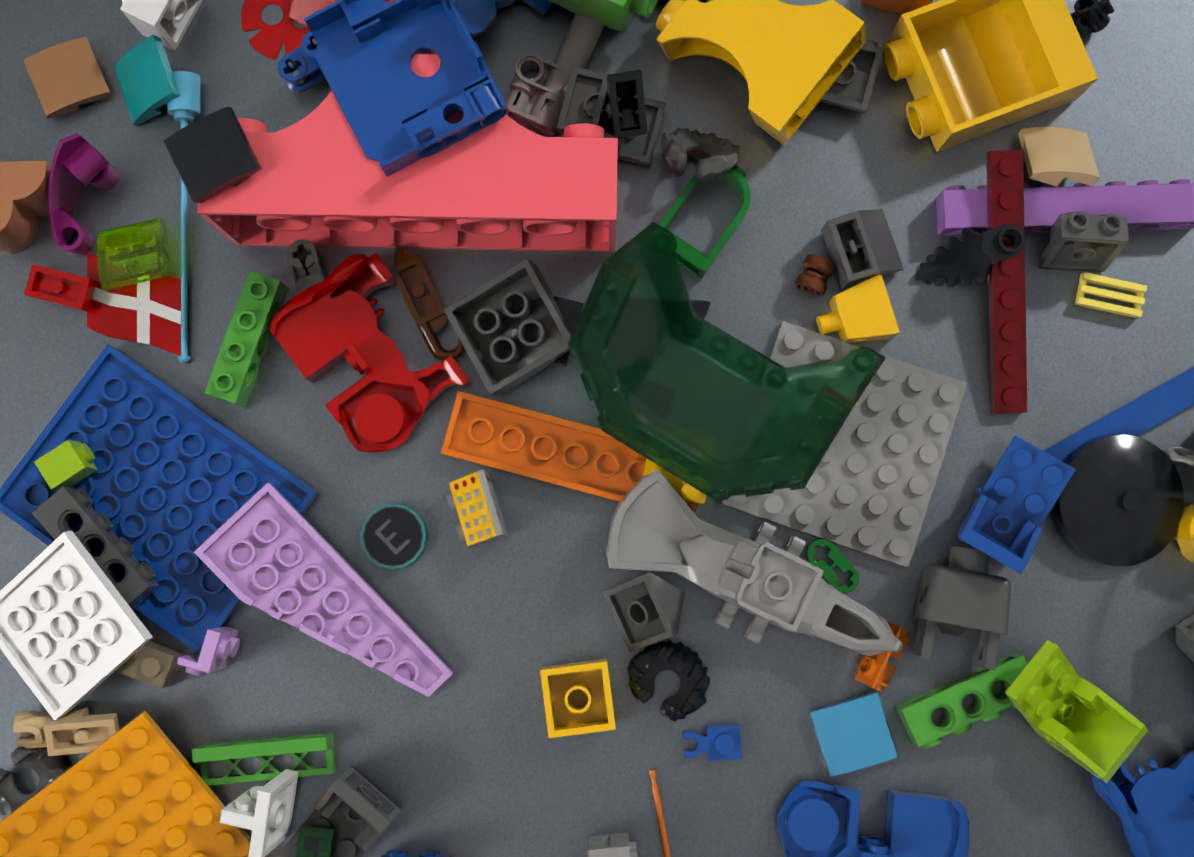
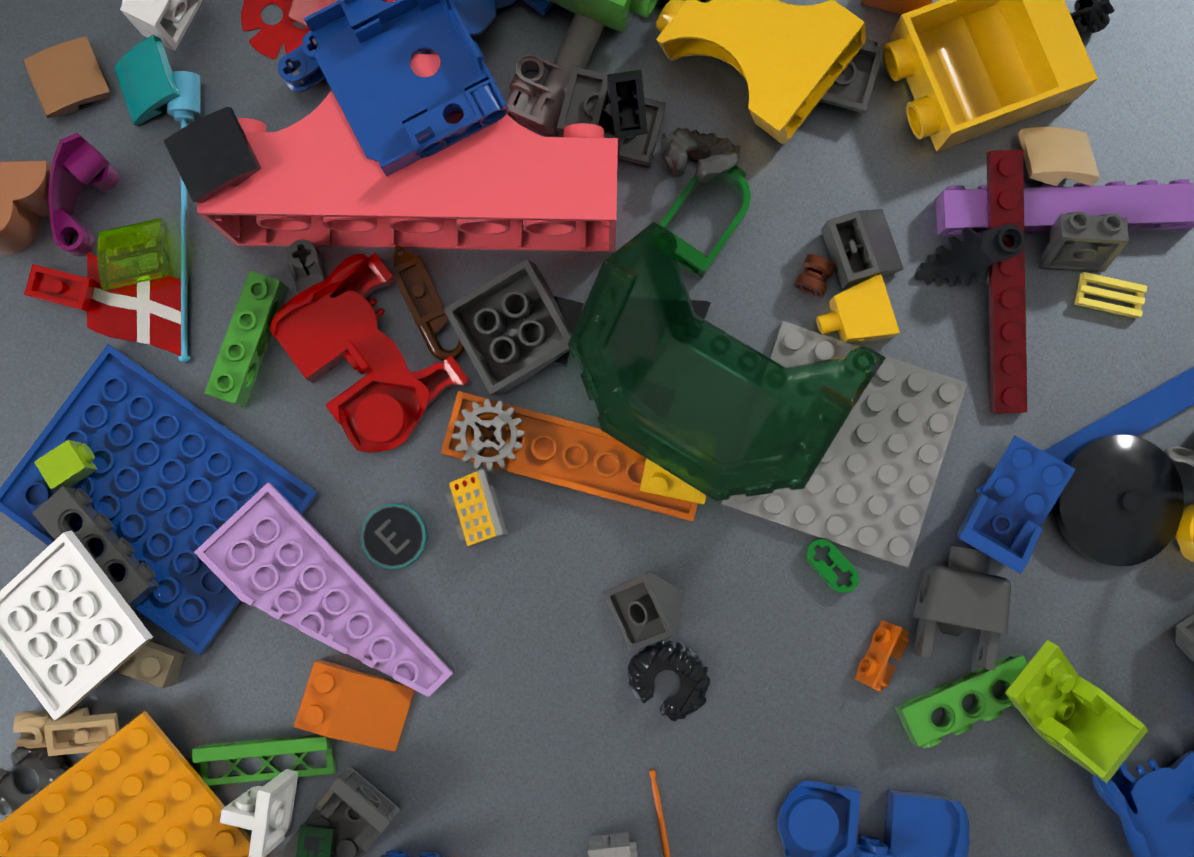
lavender bracket [177,626,240,677] -> none
yellow brick [540,658,616,738] -> none
light grey animal [606,469,903,656] -> none
blue plate [683,724,742,761] -> none
dark azure slope [810,691,899,777] -> none
none -> orange slope [294,658,415,752]
none -> light grey gear [452,399,525,471]

